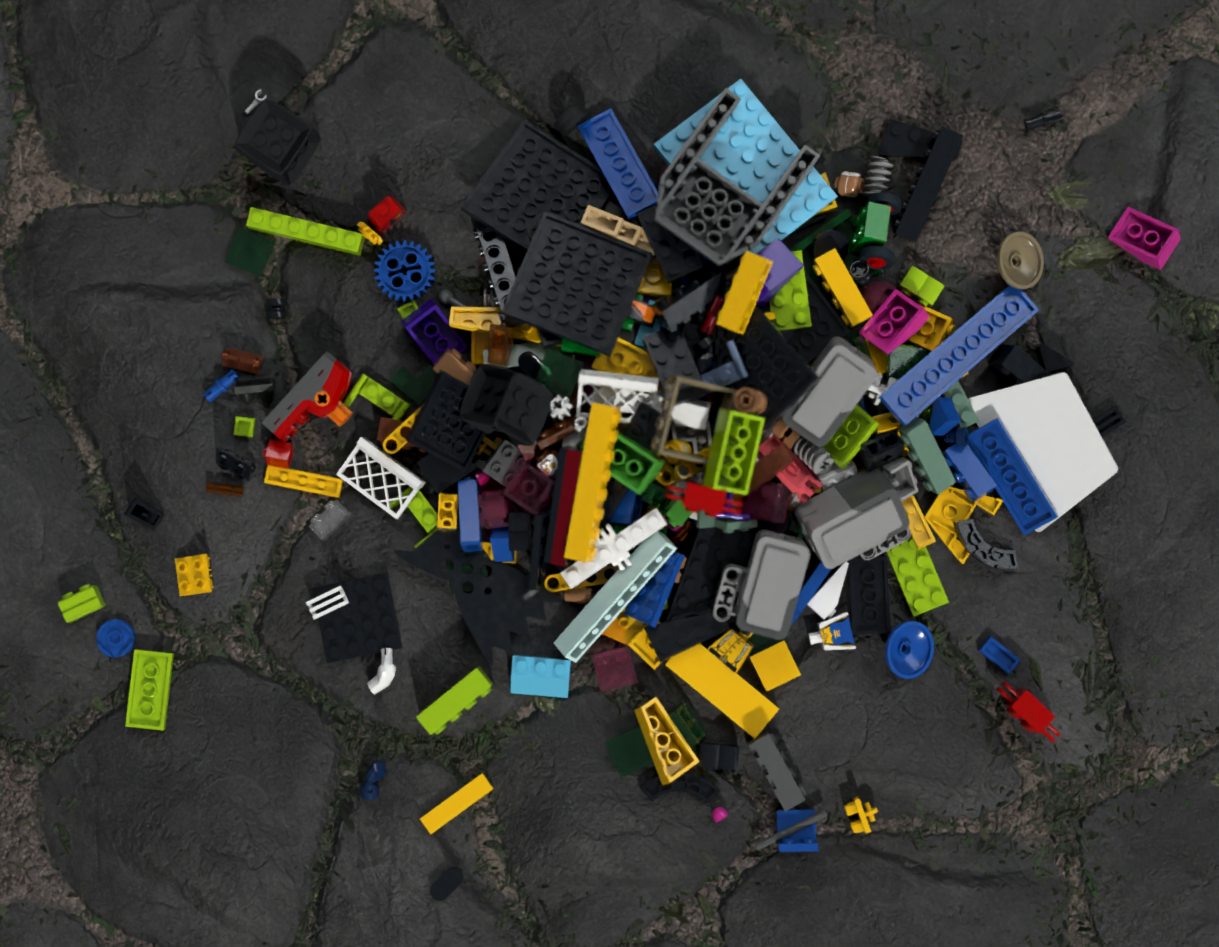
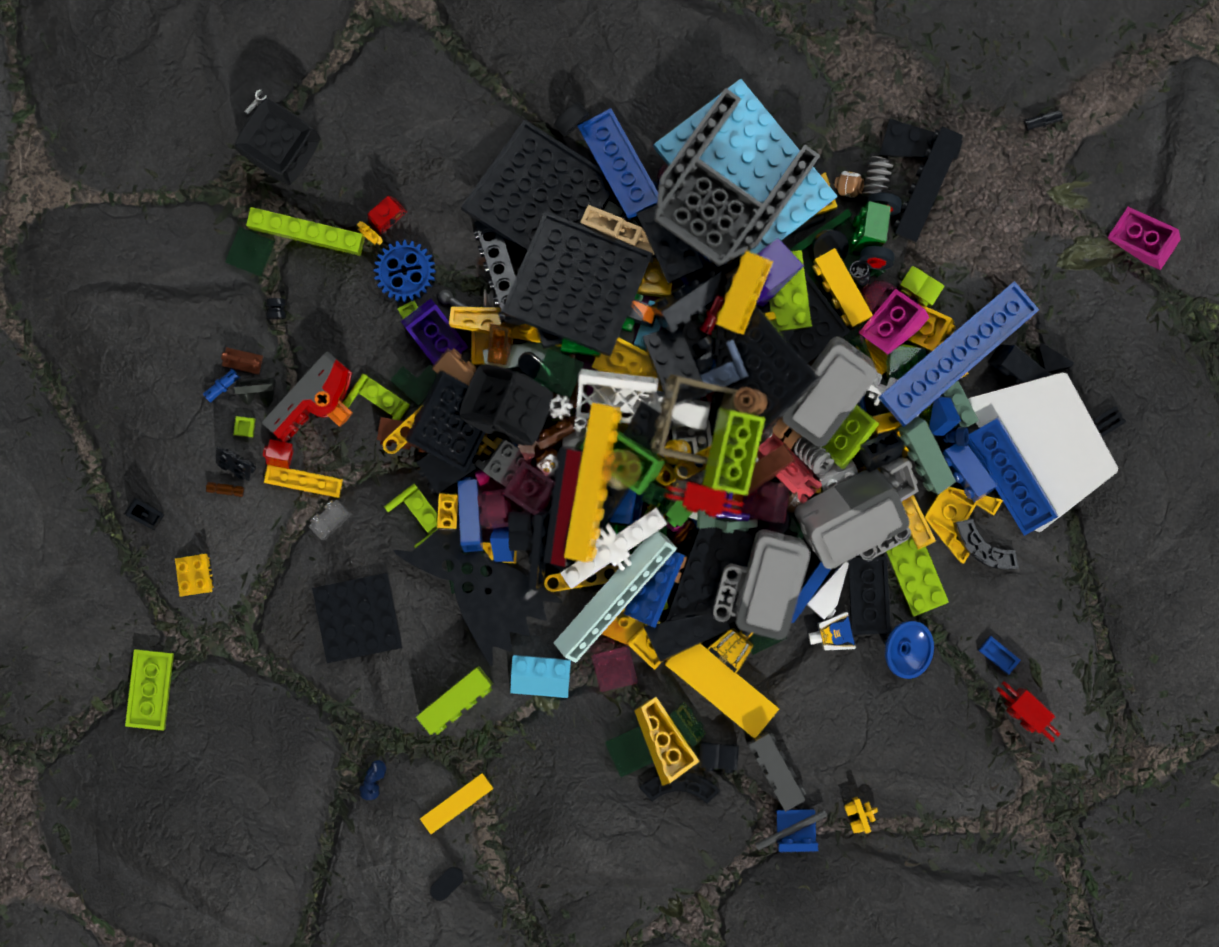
lime brick [58,584,106,623] -> none
blue tile [96,619,136,658] -> none
white tile [306,586,350,620] -> none
white fence [336,437,426,519] -> none
white arm [367,648,396,695] -> none
medium nougat cone [565,586,593,605] -> none
dark pink hinge [712,807,729,823] -> none
yellow tile [750,640,801,692] -> none
dark tan dish [997,232,1044,289] -> none
none -> clear yellow dish [602,450,641,489]

